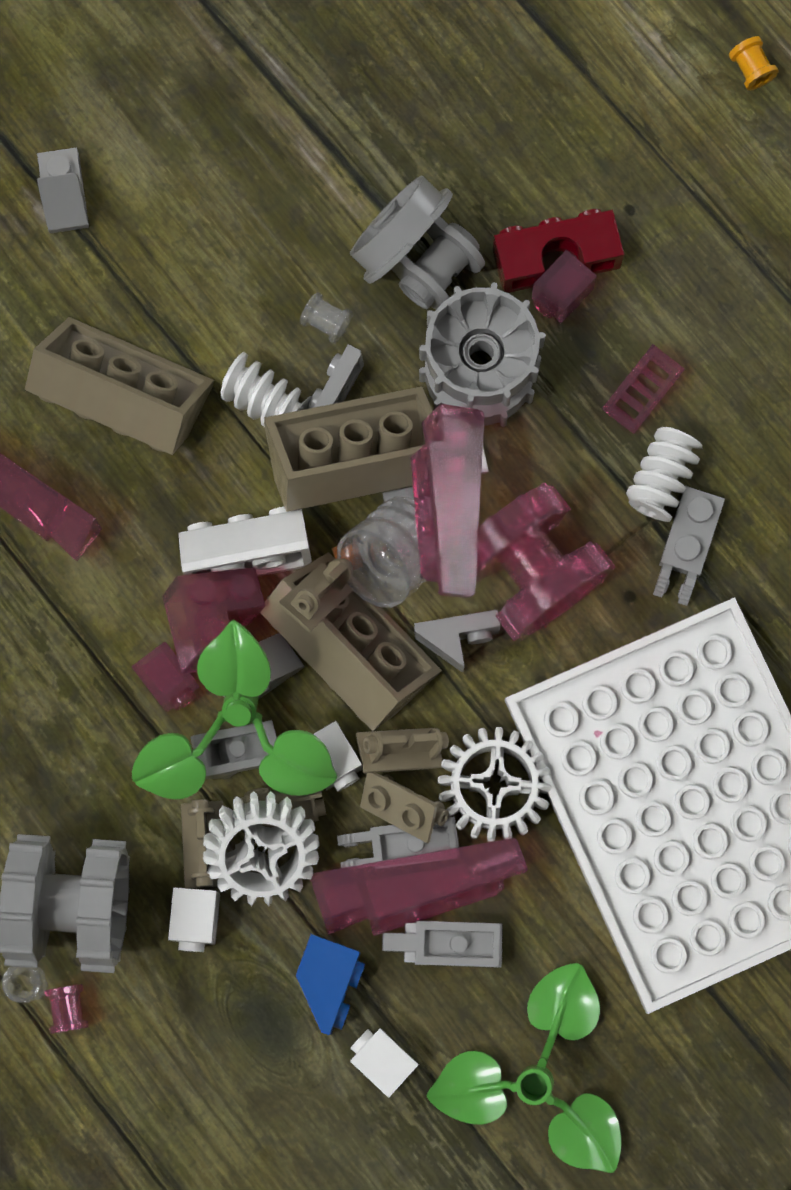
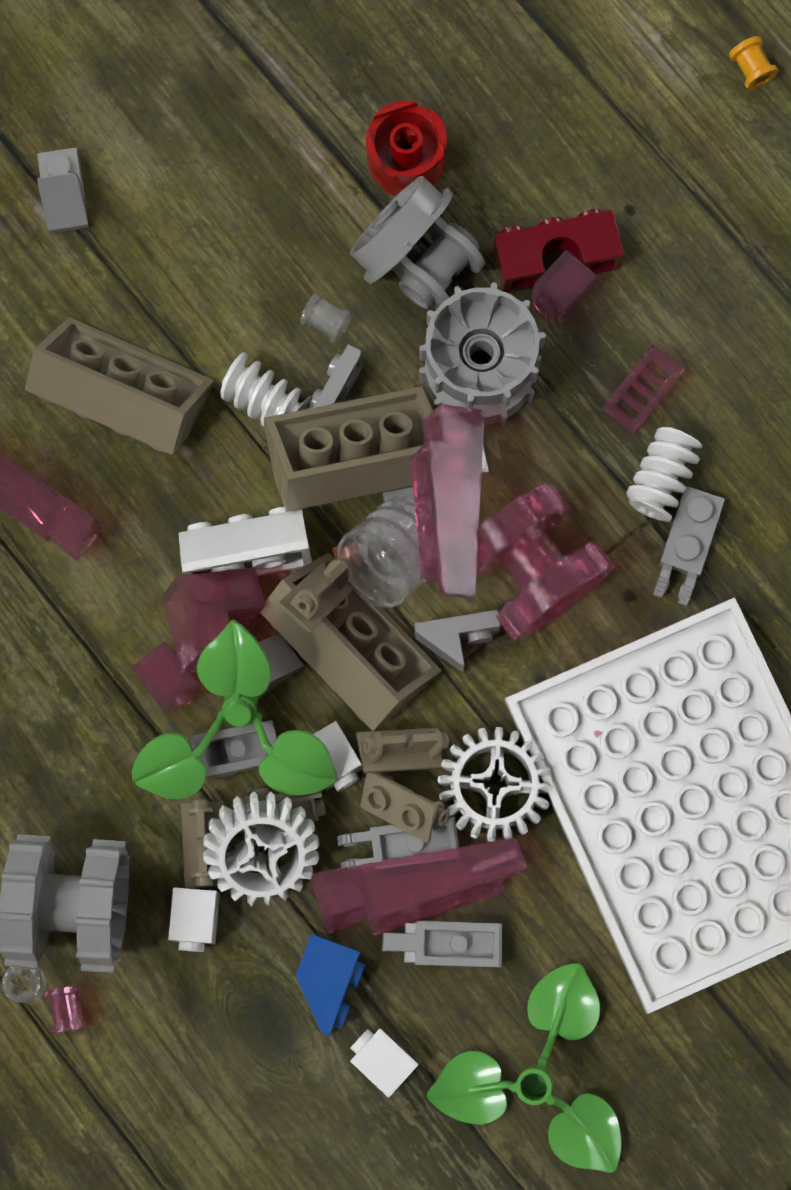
none -> red brick [365,100,447,196]

